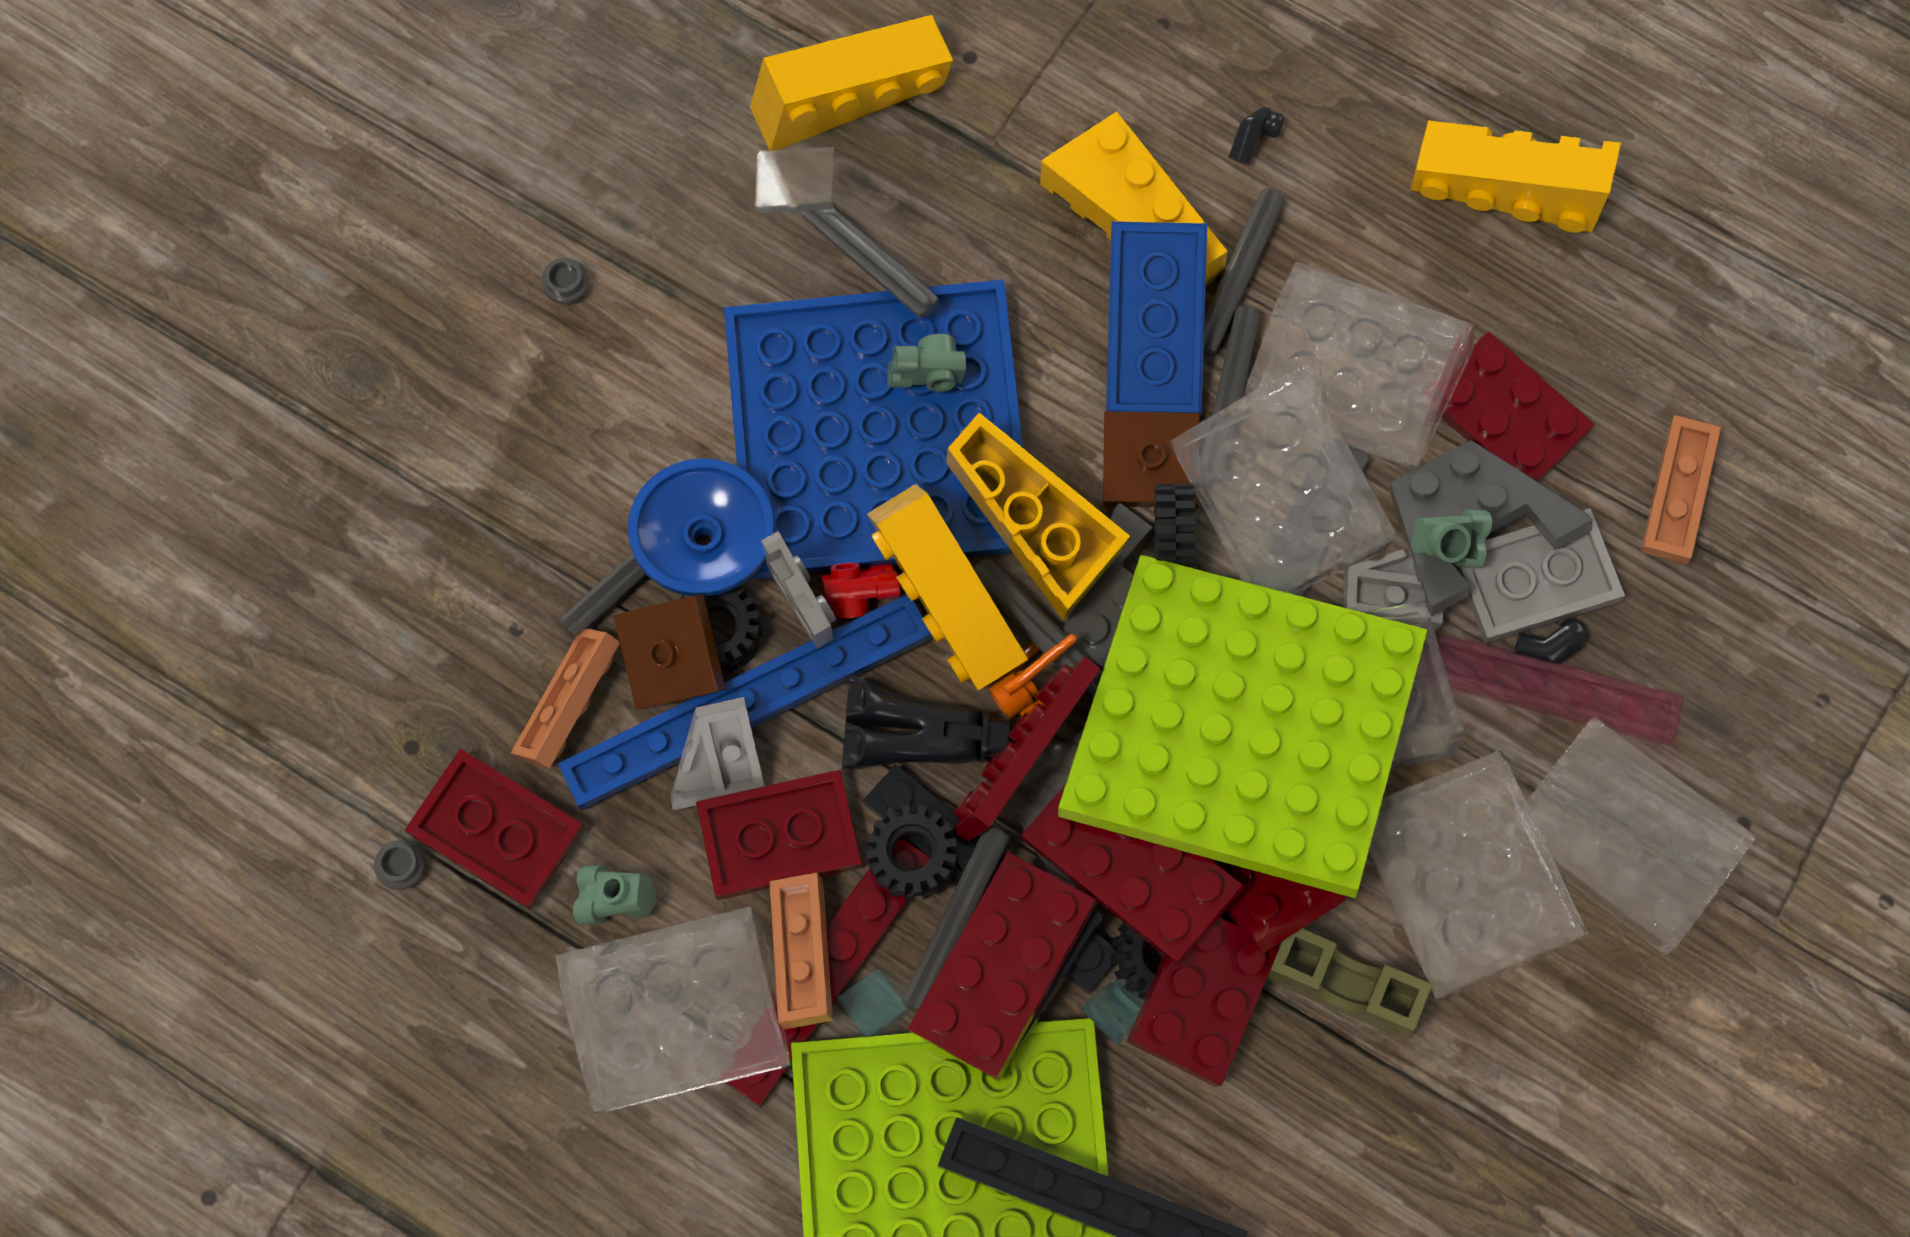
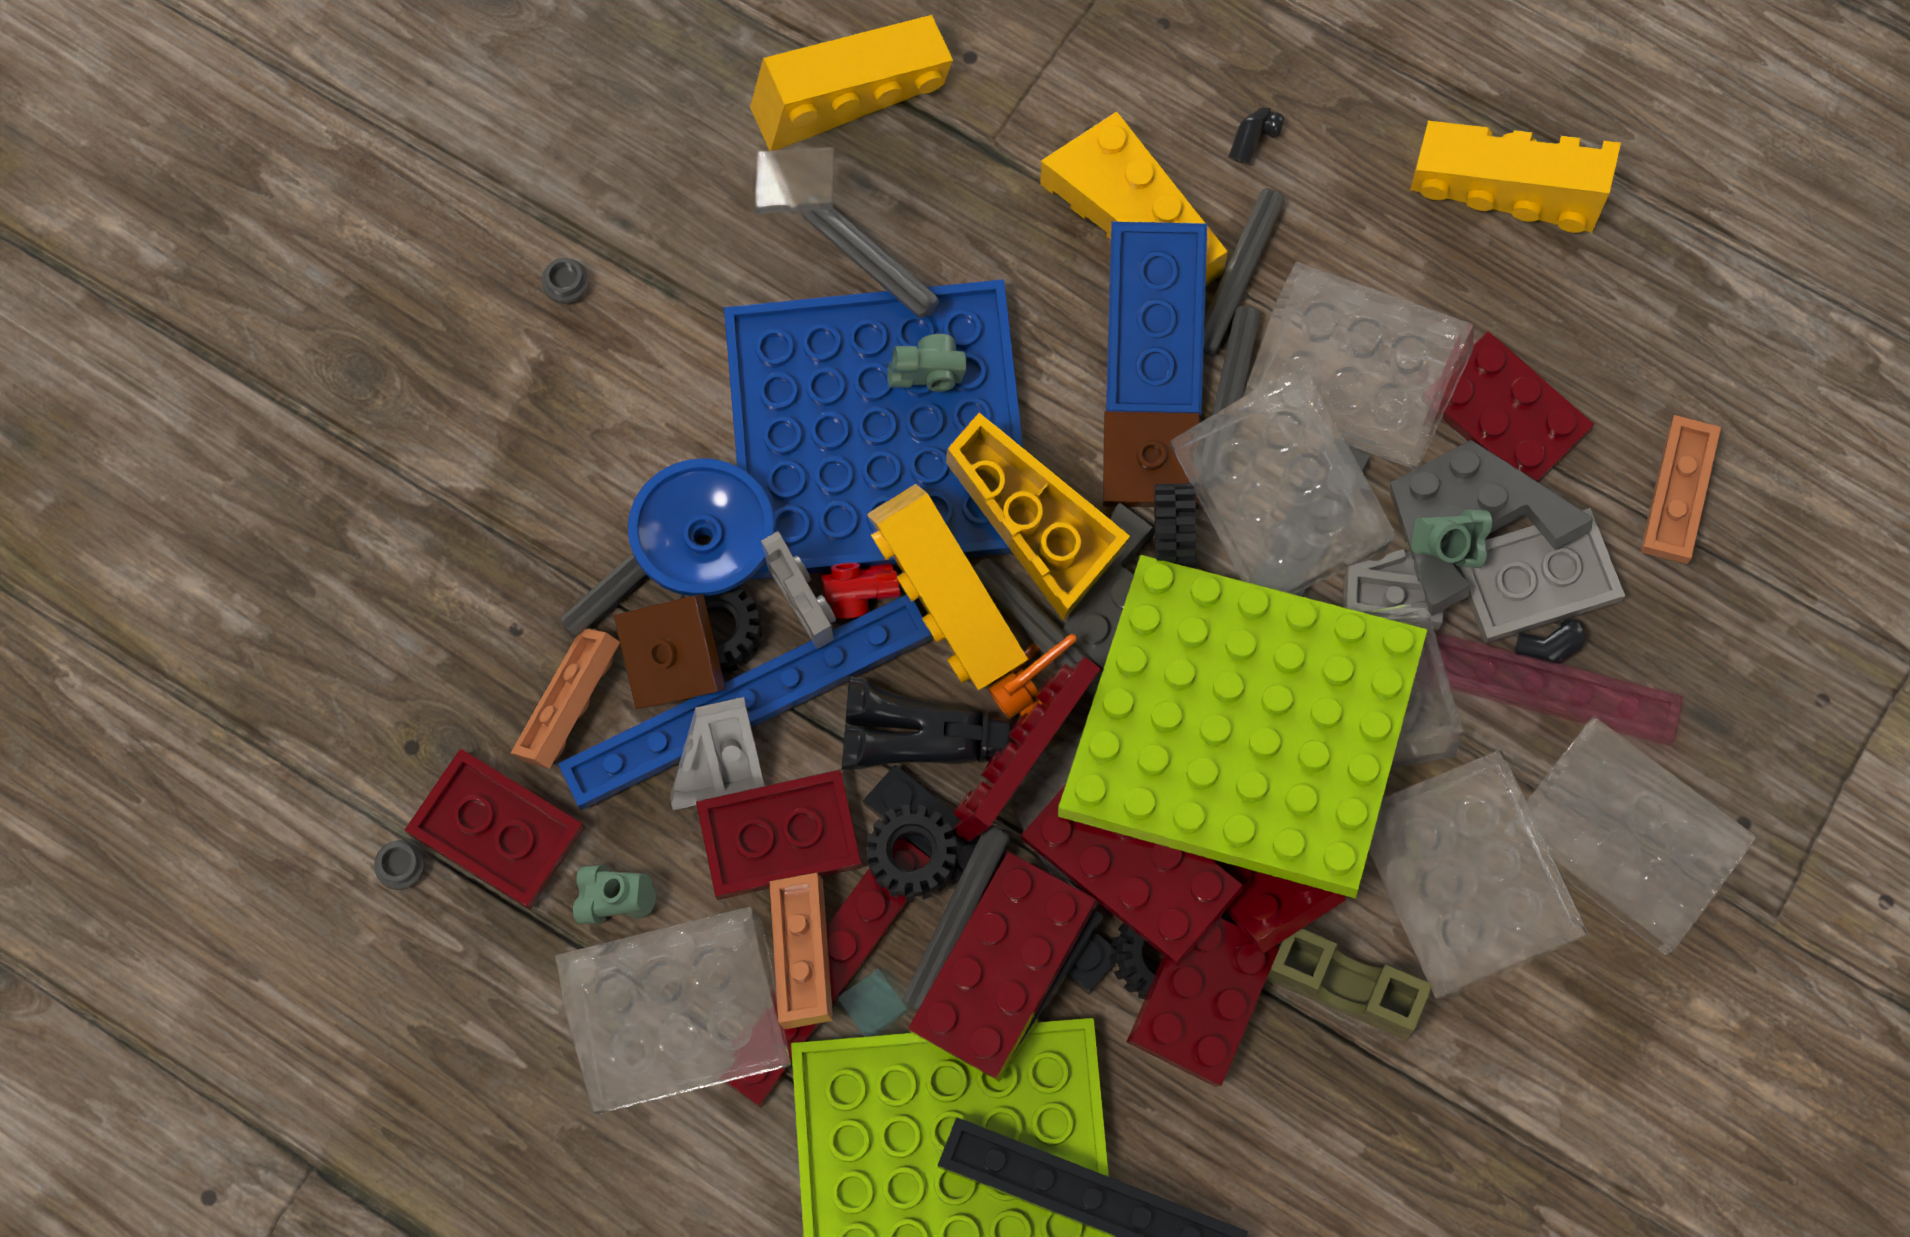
clear light blue tile [1081,979,1142,1045] -> none

